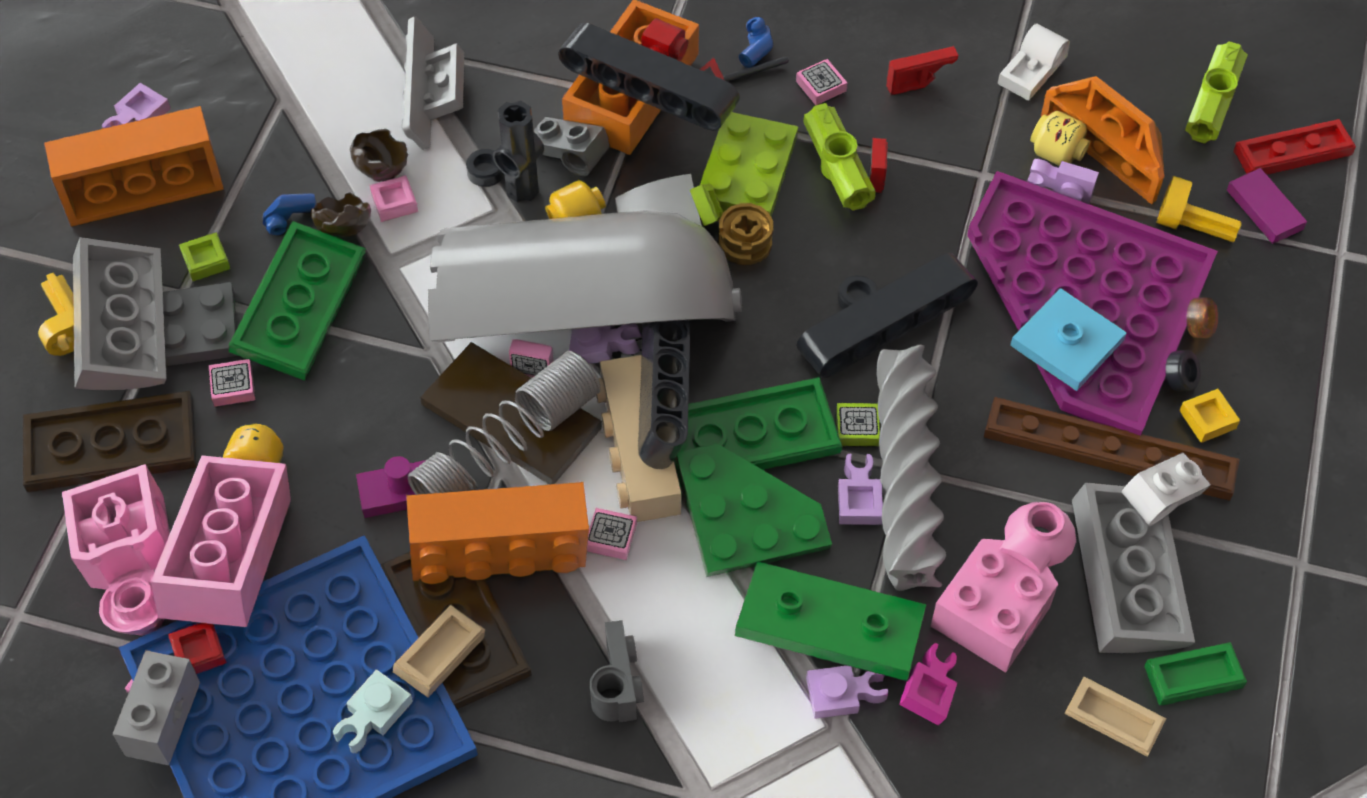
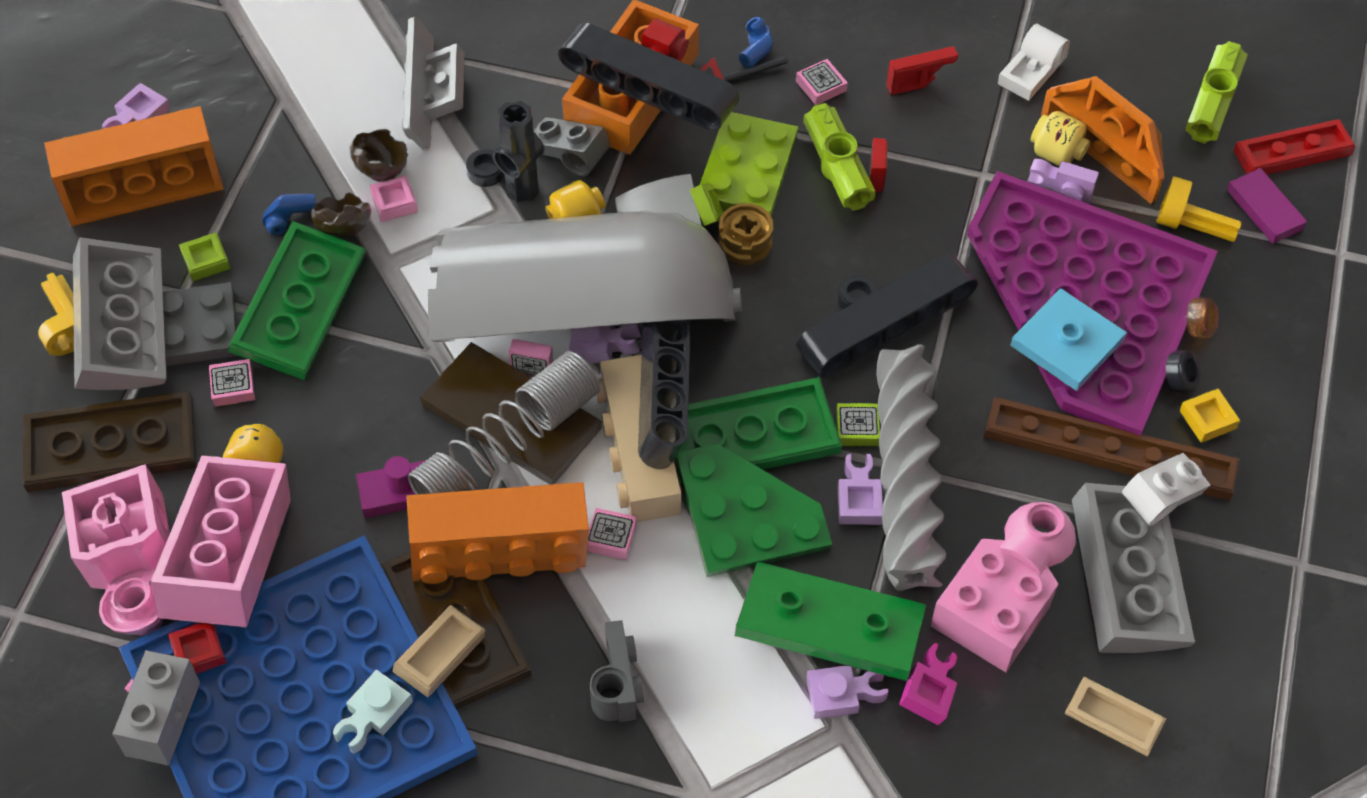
green tile [1144,642,1247,706] -> none

